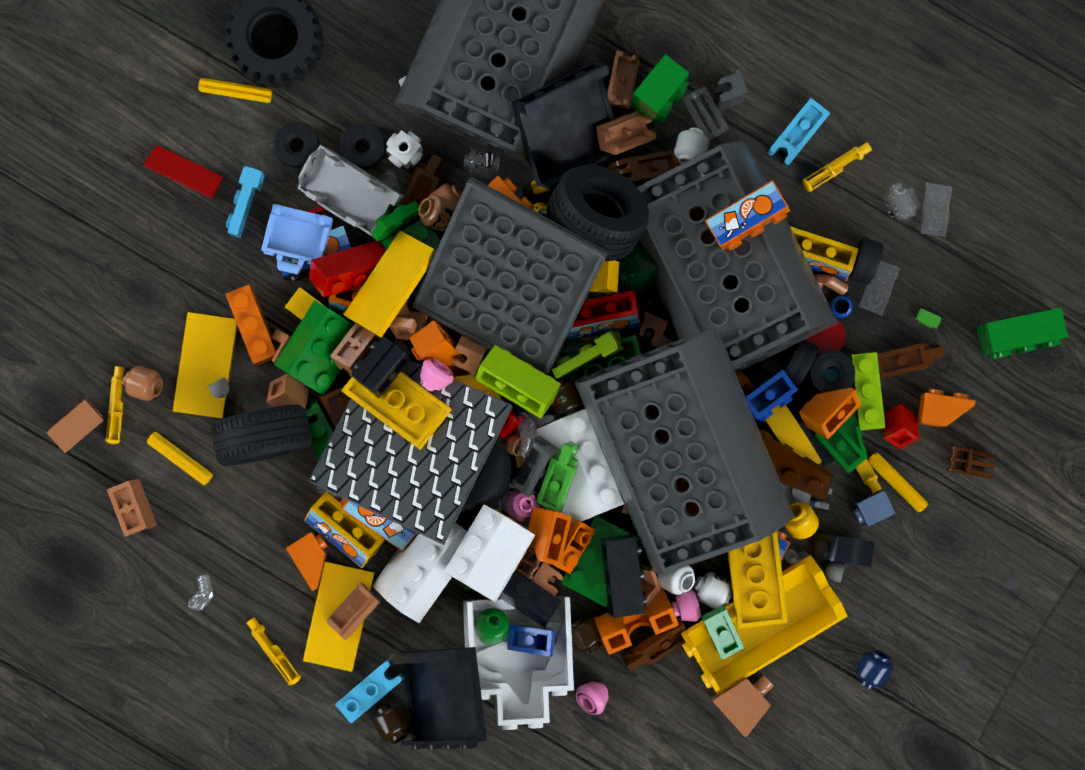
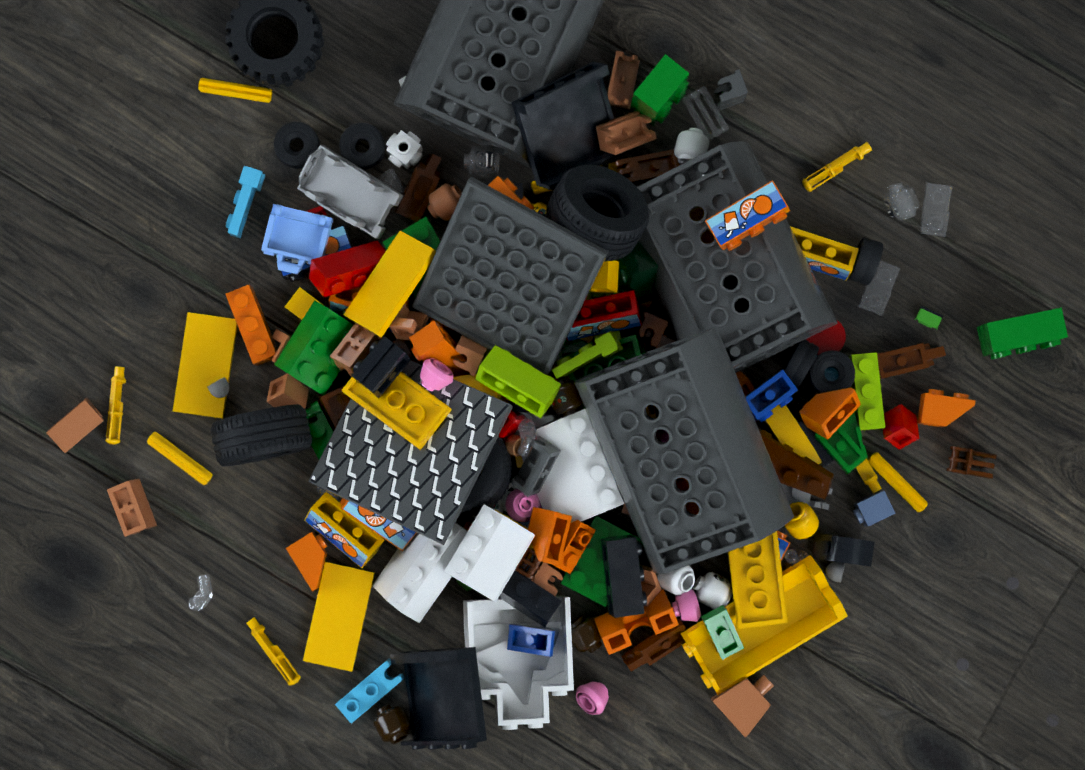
nougat head [123,366,163,401] -> none
red slope [143,145,224,200] -> none
nougat hinge [326,582,381,640] -> none
green wing [371,201,419,241] -> none
medium nougat head [418,195,456,231] -> none
green head [475,608,509,645] -> none
bright green hinge [537,441,579,513] -> none
medium azure plate [767,98,830,168] -> none
nougat arm [814,273,848,295] -> none
blue piece [830,295,853,318] -> none
dark blue head [856,649,894,689] -> none

